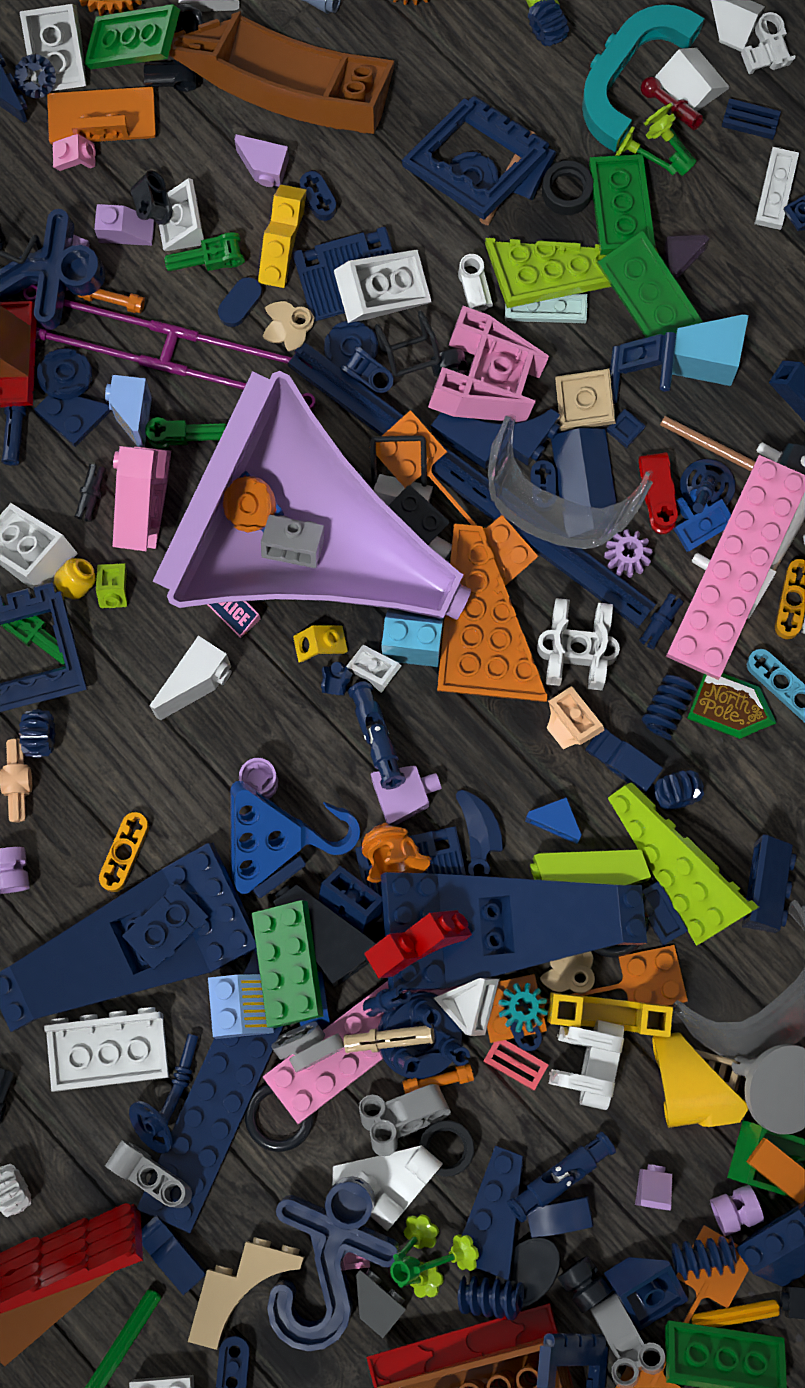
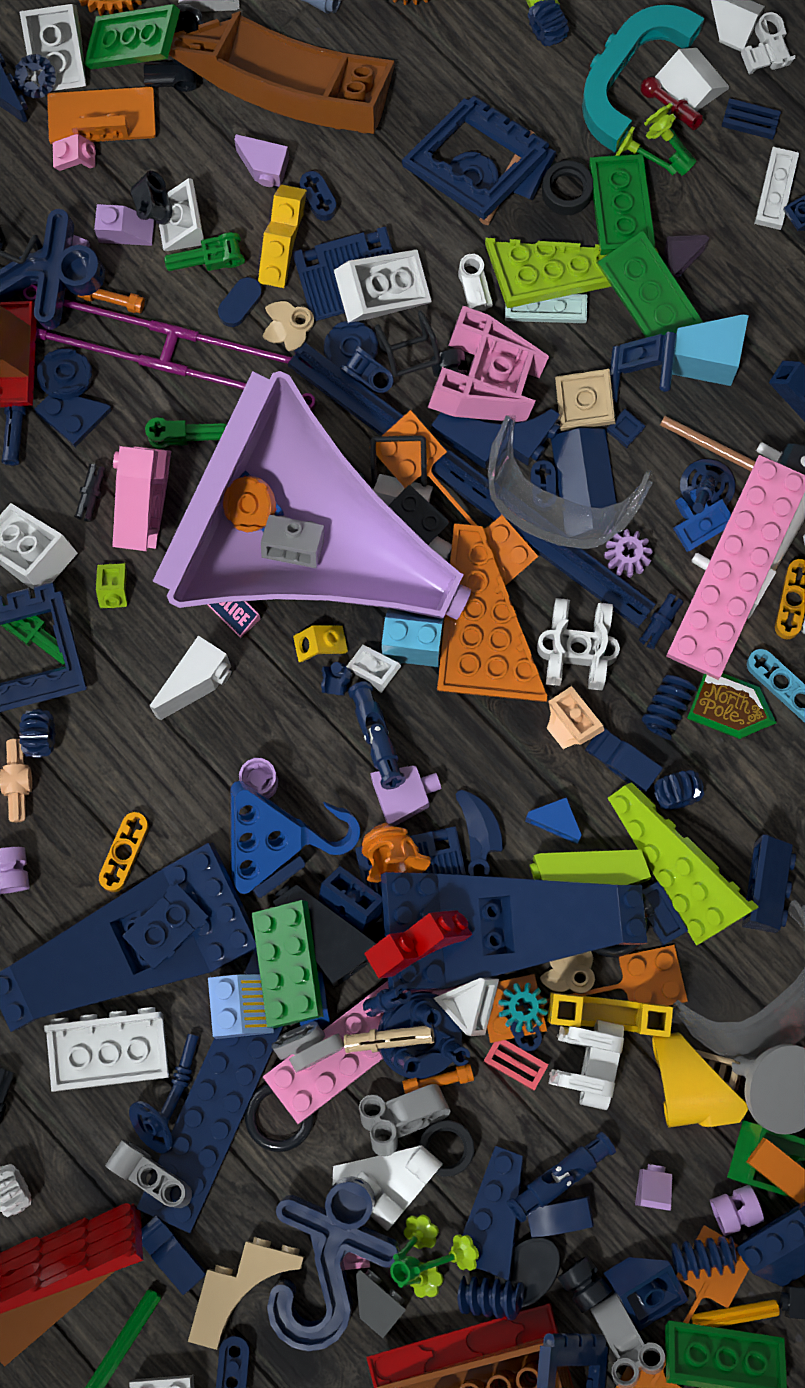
yellow head [54,558,96,599] -> none
light blue slope [105,375,152,447] -> none
red piece [639,452,678,534] -> none

